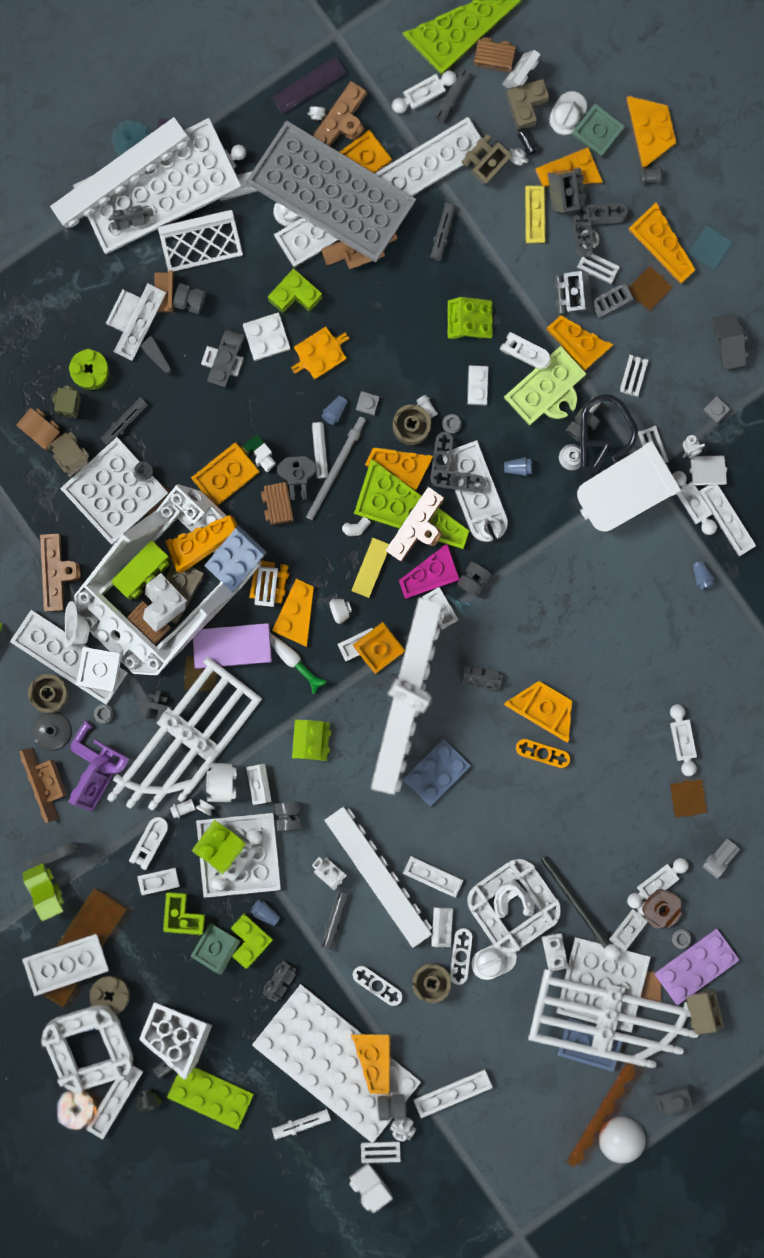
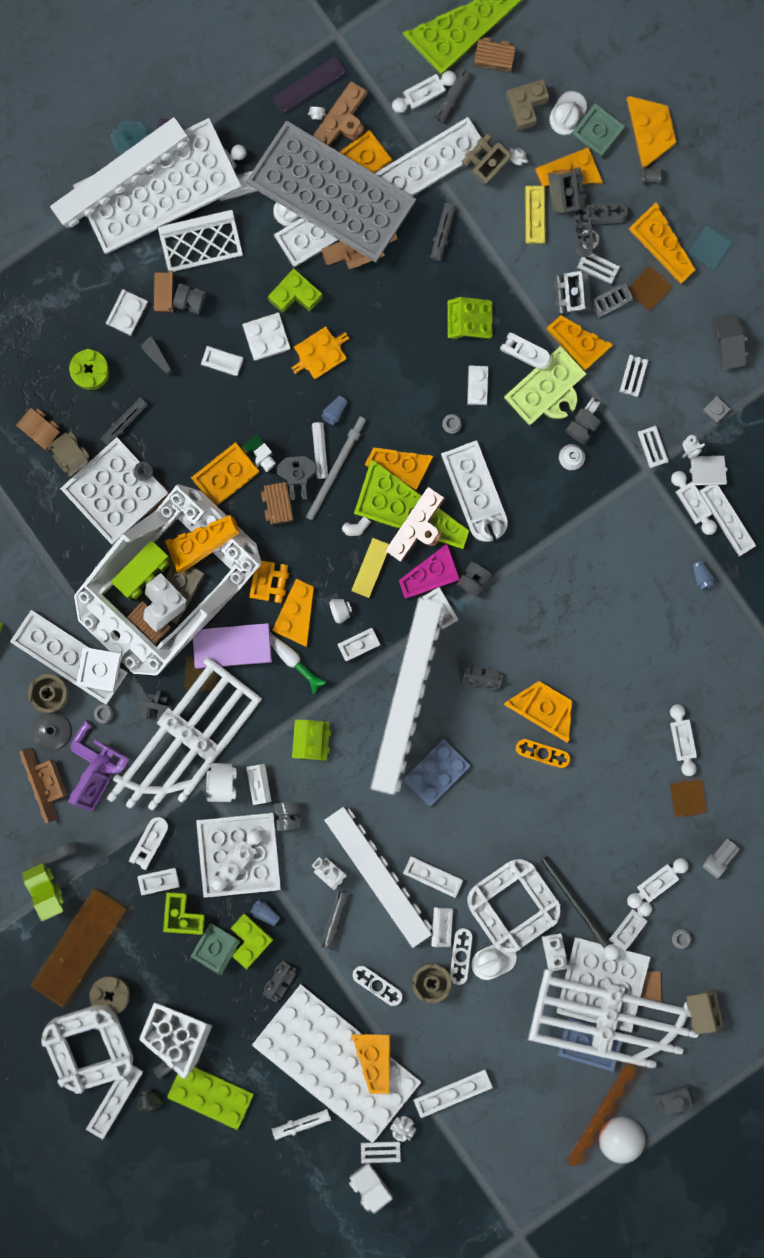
white plate [22,934,109,996] -> none
medium nougat plate [40,534,81,612] -> none
olive brick [52,386,81,419] -> none
clear orange plate [57,1091,96,1130] -> none
white piece [64,601,89,647] -> none
dark grey hinge [109,205,150,231] -> none
white plate [114,284,166,361] -> none
white pin [170,799,196,819] -> none
lime bracket [192,819,246,875] -> none
white bush [196,799,215,816] -> none
plate [205,526,267,592] -> none
dark grey plate [207,329,244,388] -> none
white tile [255,566,278,607] -> none
light orange tile [353,622,405,674] -> none
light grey plate [356,391,379,416] -> none
dark grey wheel [377,1094,406,1121] -> none
white hinge [388,679,431,712] -> none
dark tan brick [393,404,431,445] -> none
white pin [416,395,438,419] -> none
dark grey beam [430,432,486,493] -> none
white helmet [494,879,534,918] -> none
white plate [502,50,540,89] -> none
sand blue cone [504,457,532,476] -> none
black pin [517,130,538,155] -> none
white piece [577,394,681,531] -> none
plate [642,889,682,929] -> none
lavender piece [654,929,739,1005] -> none

